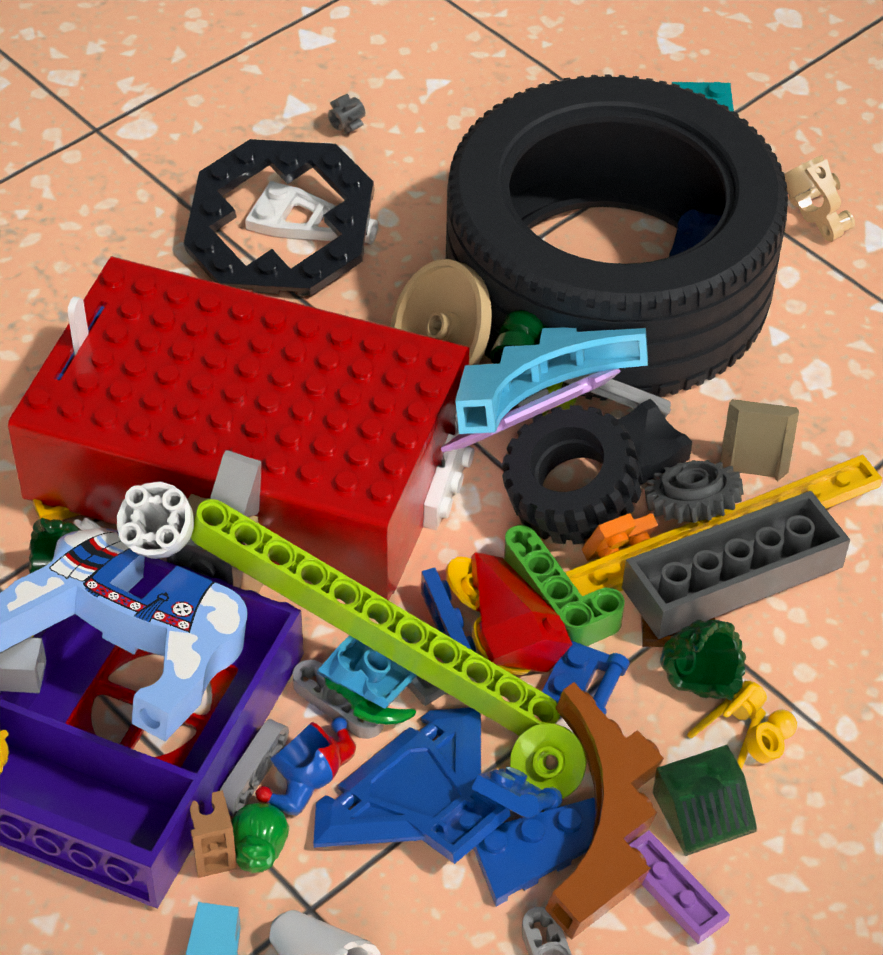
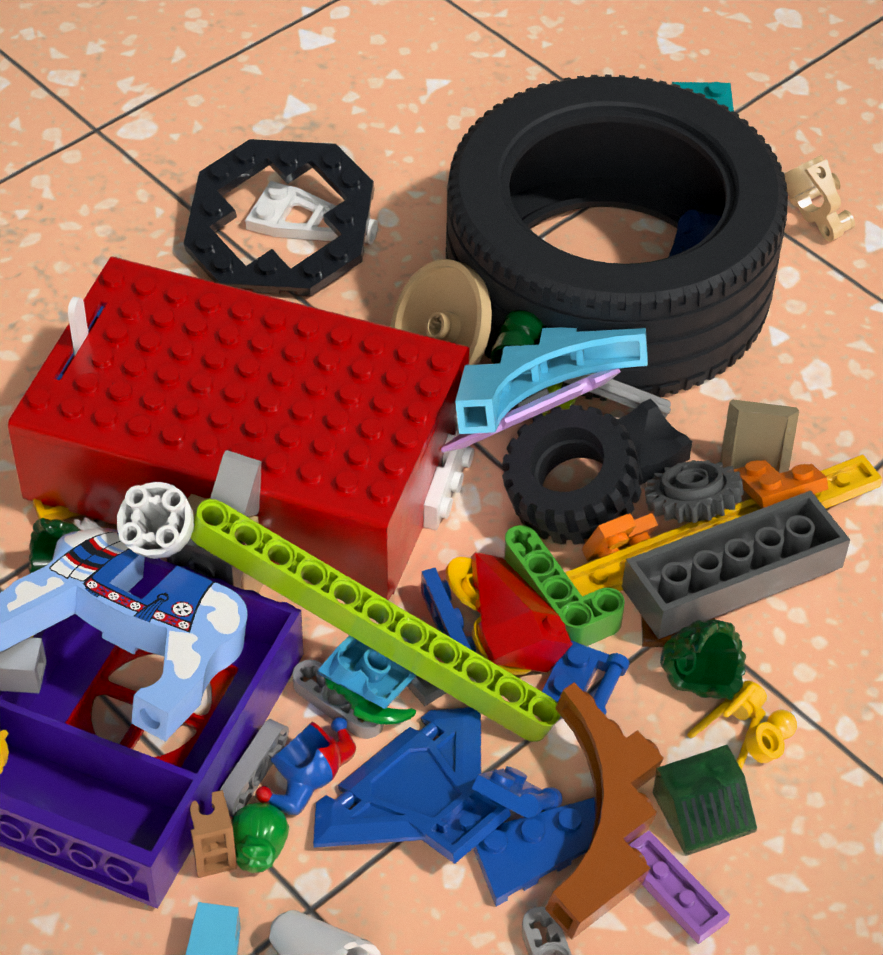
dark grey gear [328,94,366,134] -> none
lime dish [510,723,587,799] -> none
none -> orange plate [734,460,828,508]

